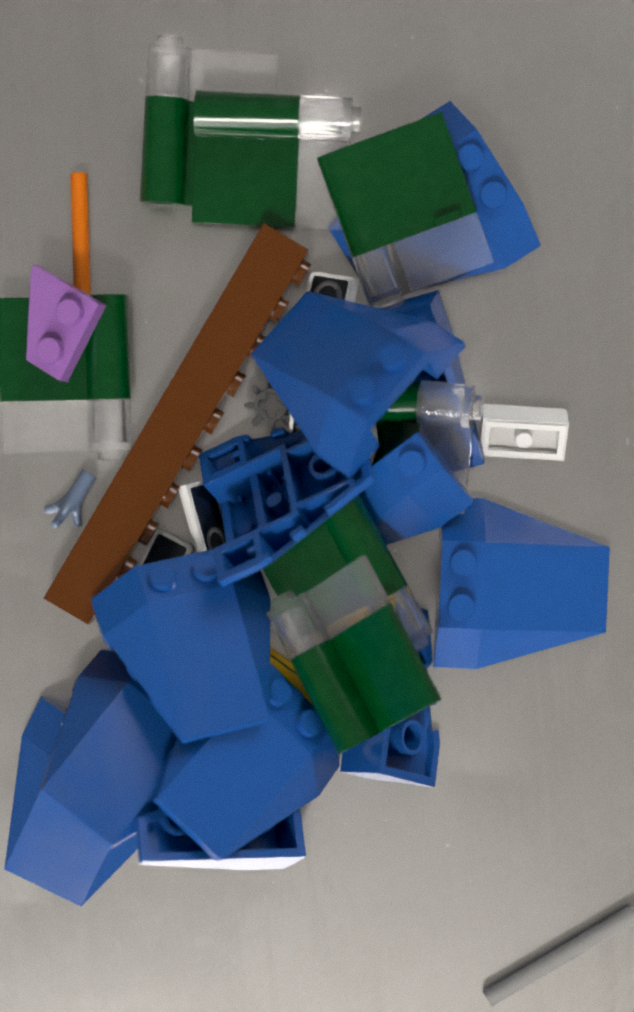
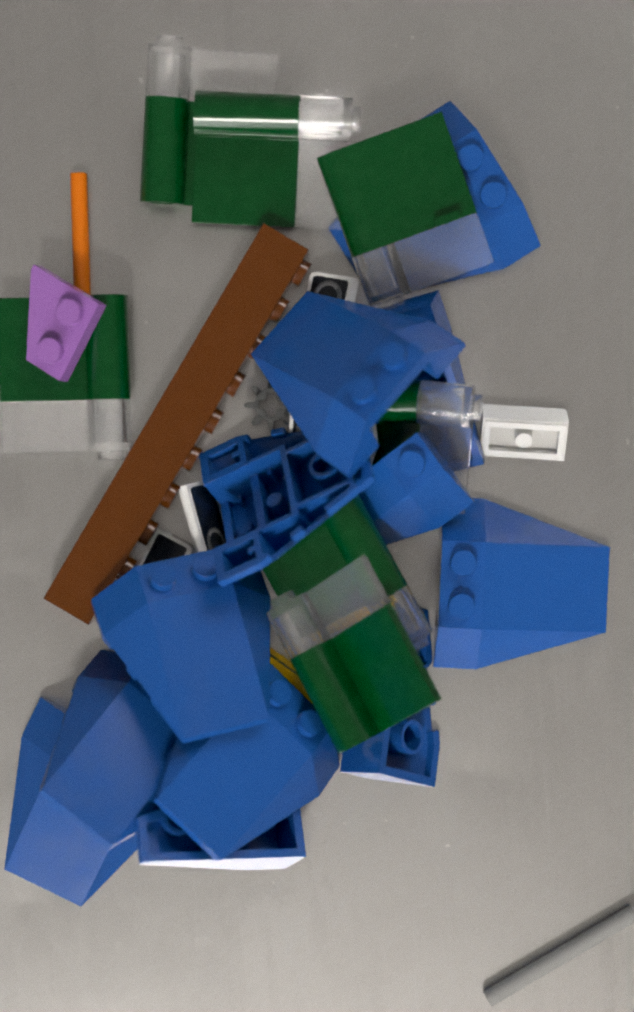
sand blue bar [44,469,97,529] -> none

